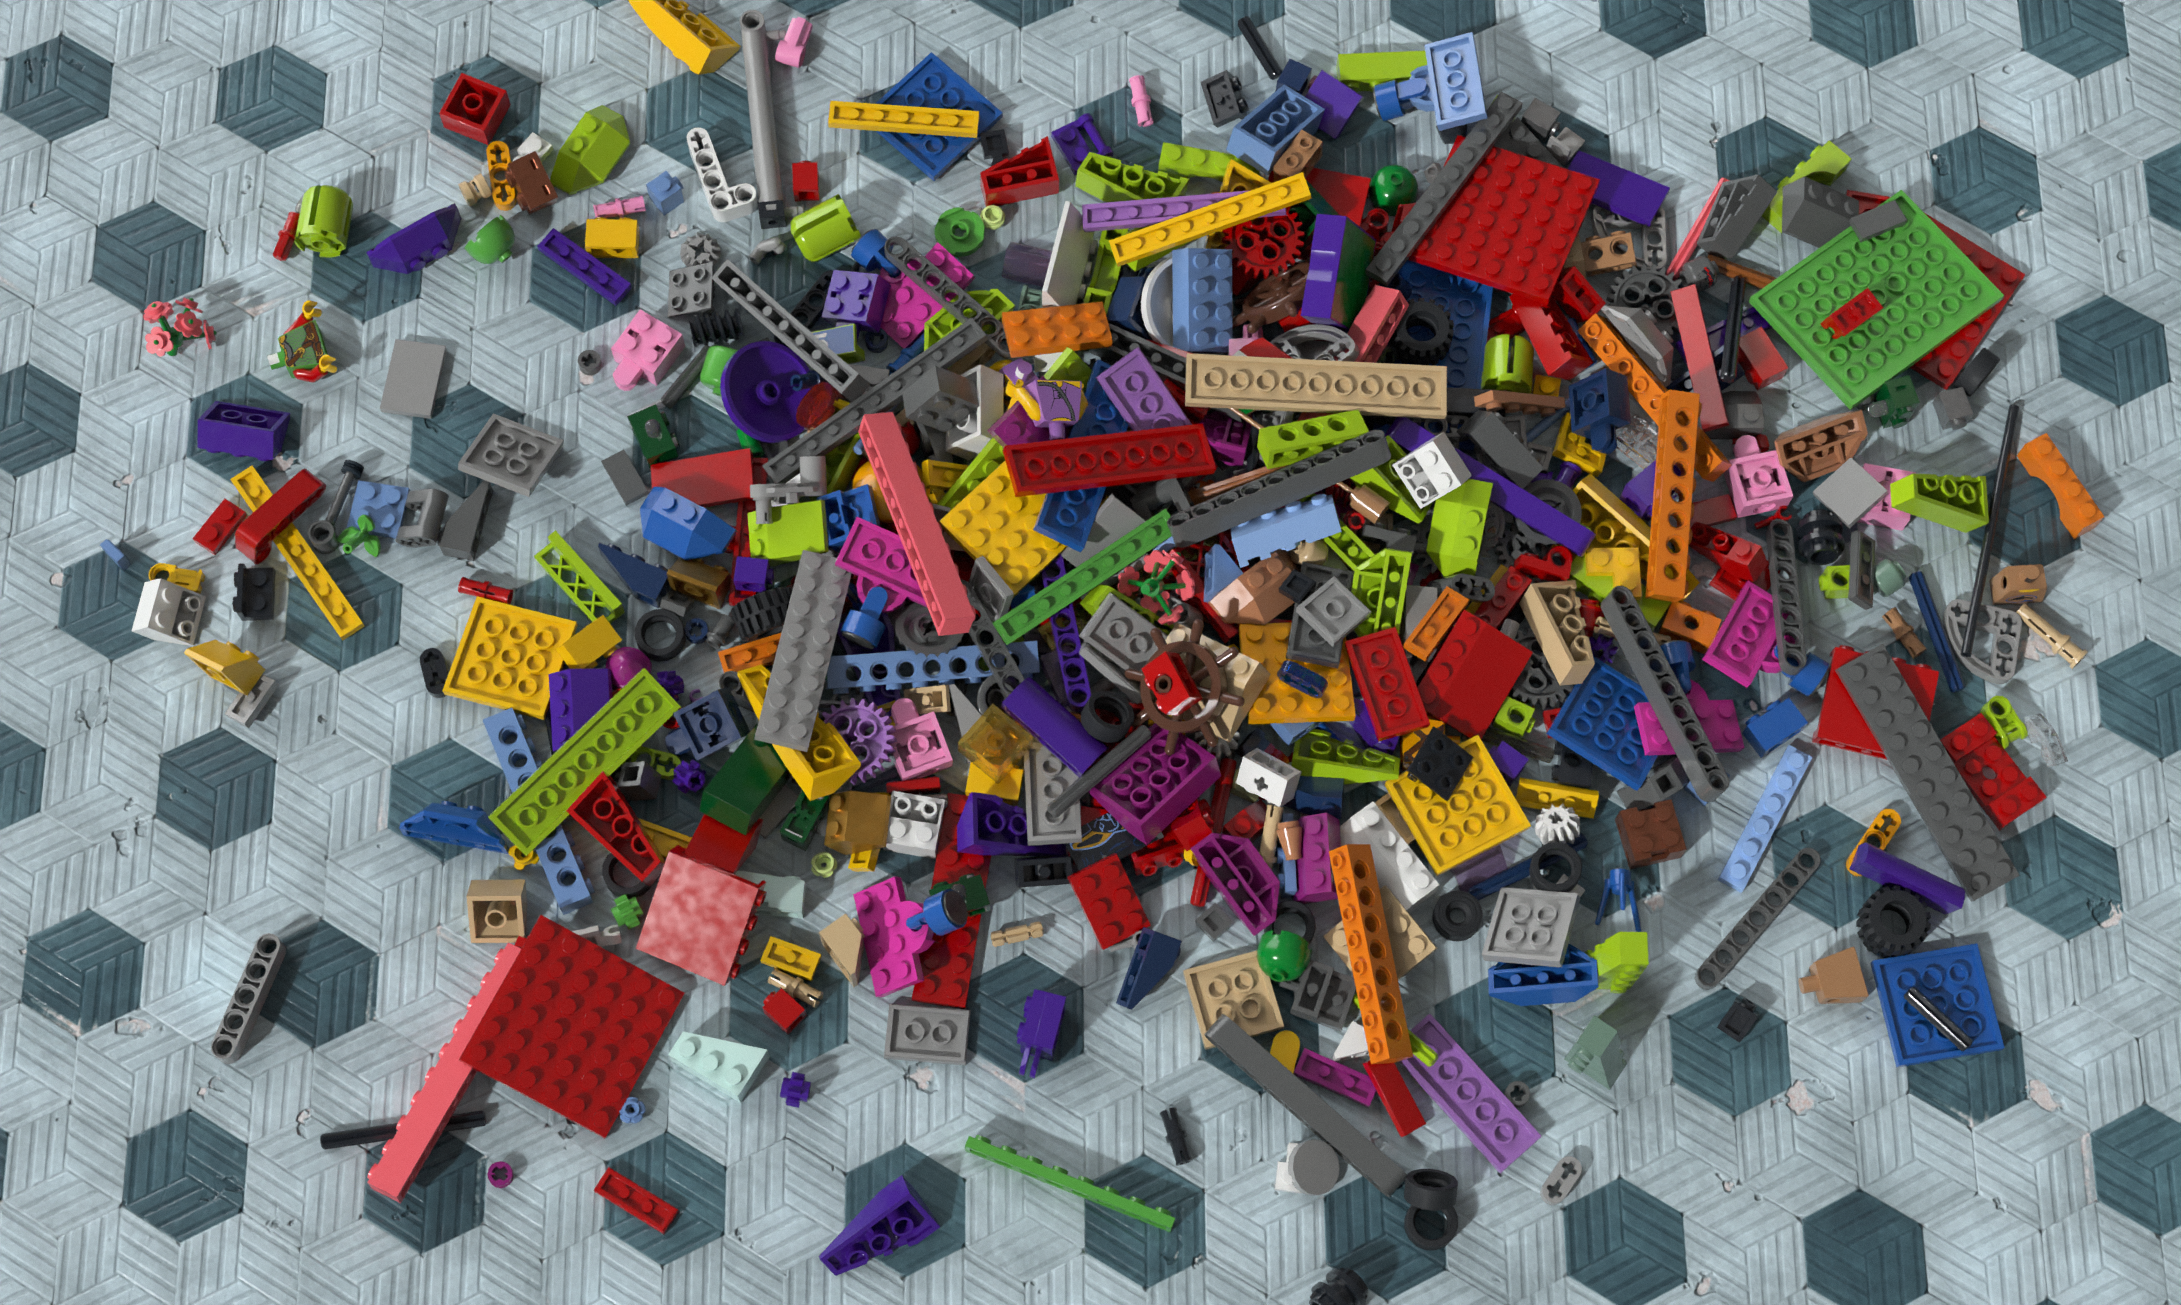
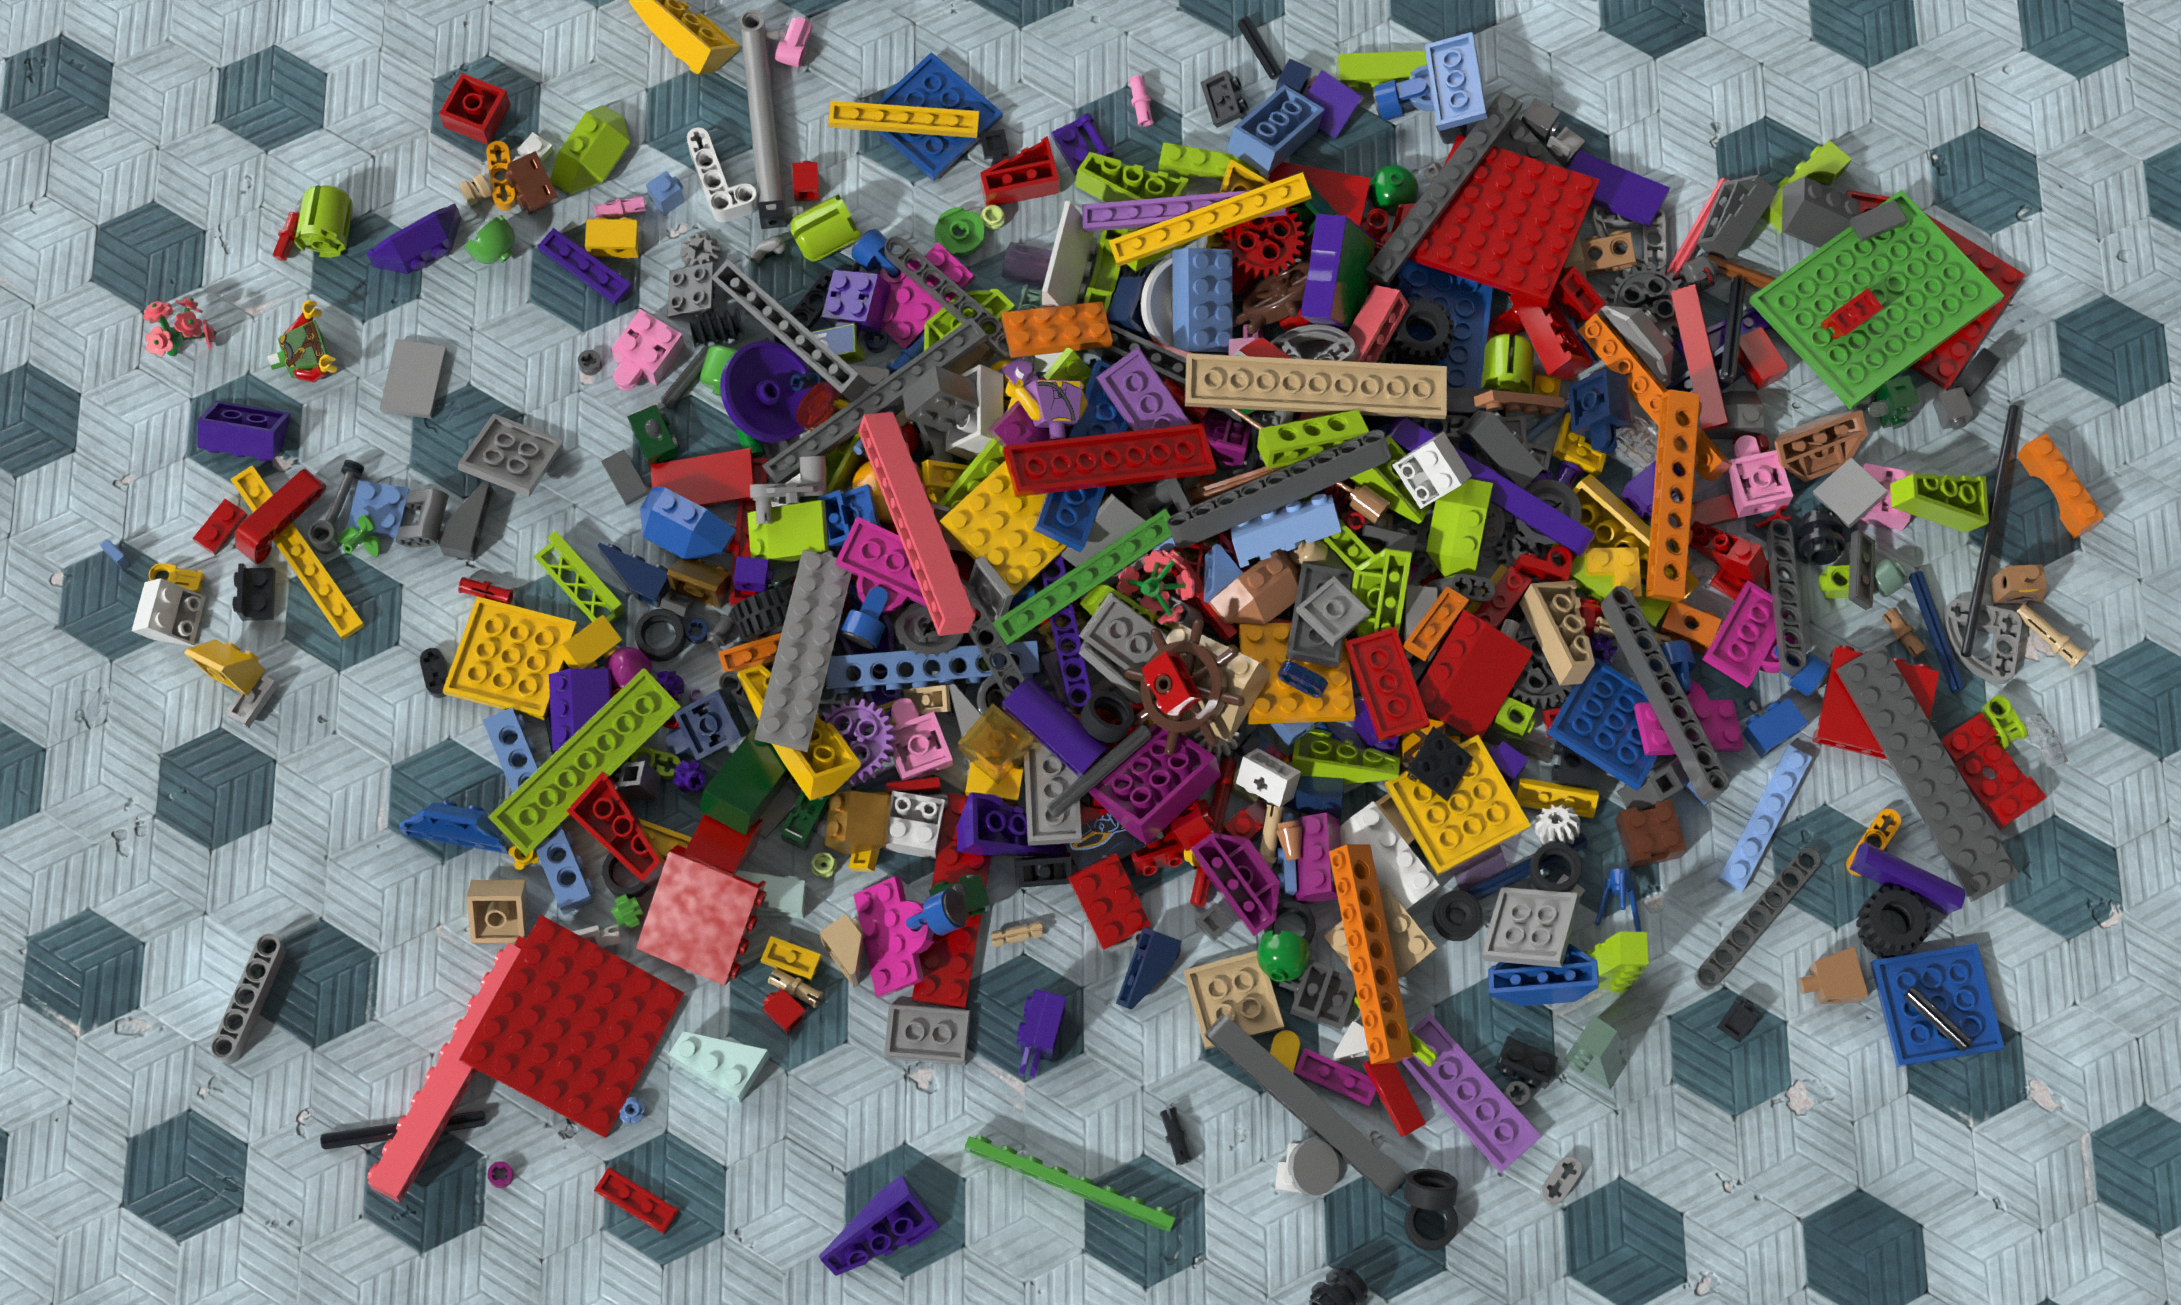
dark purple gear [780,1072,811,1108] -> none
medium nougat brick [1274,130,1323,182] -> none
black tile [1279,569,1316,605] -> none
none -> black bracket [1494,1036,1558,1090]

